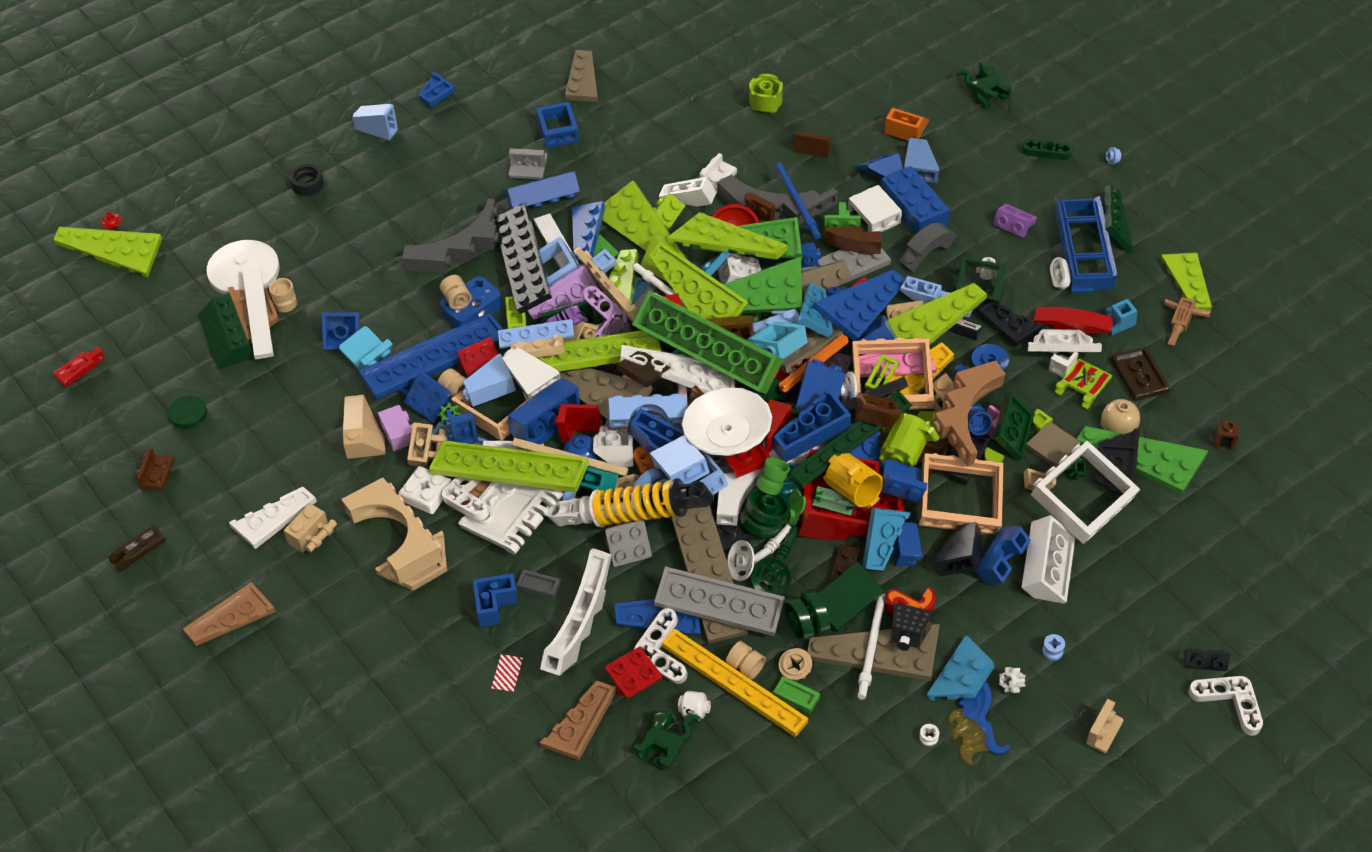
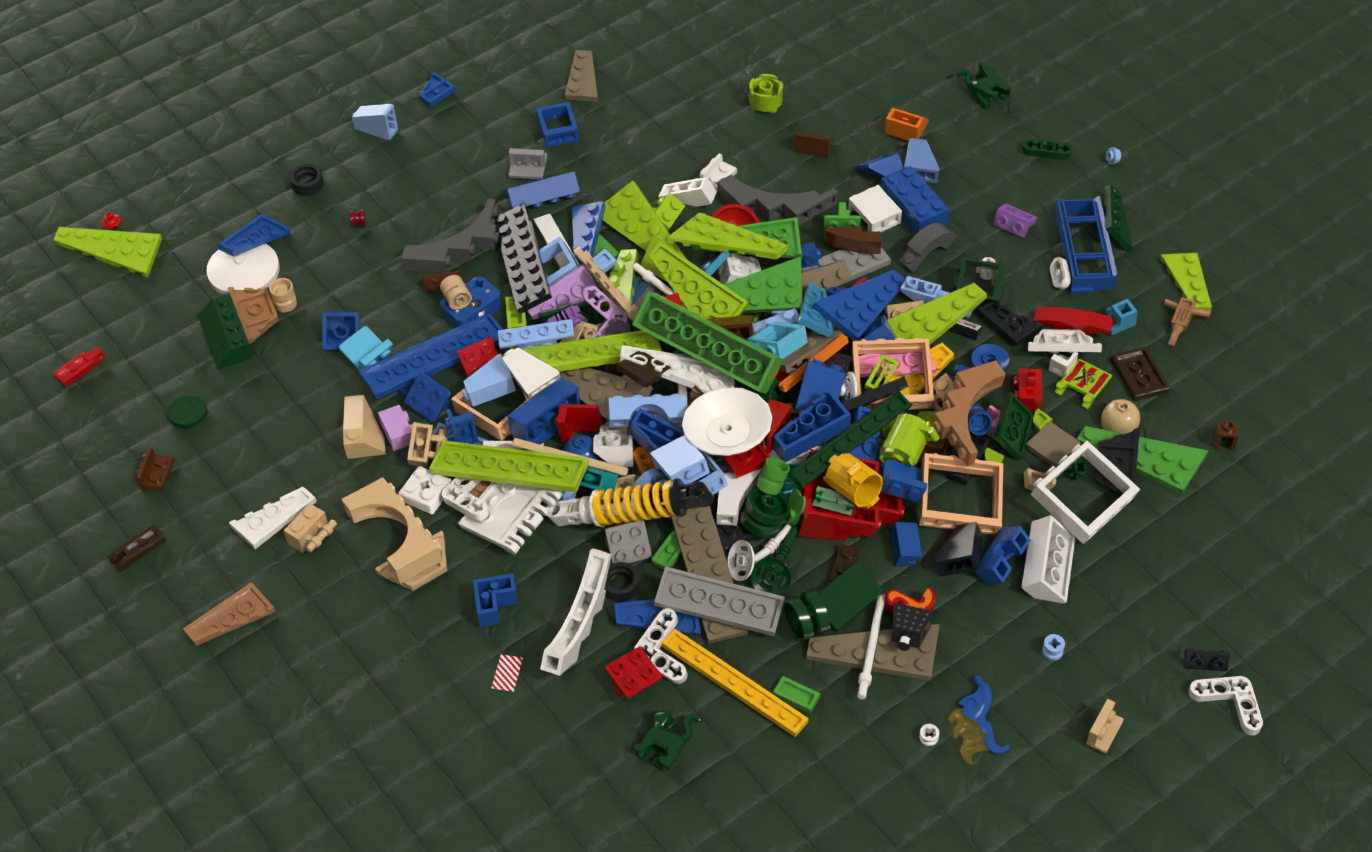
white tile [242,266,274,360] -> none
tan wheel [438,368,467,402] -> none
bright green gear [438,402,462,424] -> none
tan plate [511,334,564,358] -> none
dark grey tile [516,569,561,599] -> none
medium nougat wing [540,681,617,760] -> none
white head [678,691,711,719] -> none
tan wheel [726,641,766,679] -> none
reddish brown plate [744,193,775,223] -> none
blue bar [775,162,821,239] -> none
tan gear [779,648,813,681] -> none
reddish brown slope [854,392,901,428] -> none
dark azure wing [862,508,910,570] -> none
dark azure wing [927,635,994,701] -> none
white gear [999,667,1026,693] -> none
none -> blue wing [218,214,290,256]
none -> dark red wheel [349,209,366,227]
none -> reddish brown hinge [423,271,460,293]
none -> black tyre [604,562,640,602]
none -> bright green hinge [651,530,682,570]
none -> red brick [1013,368,1043,411]

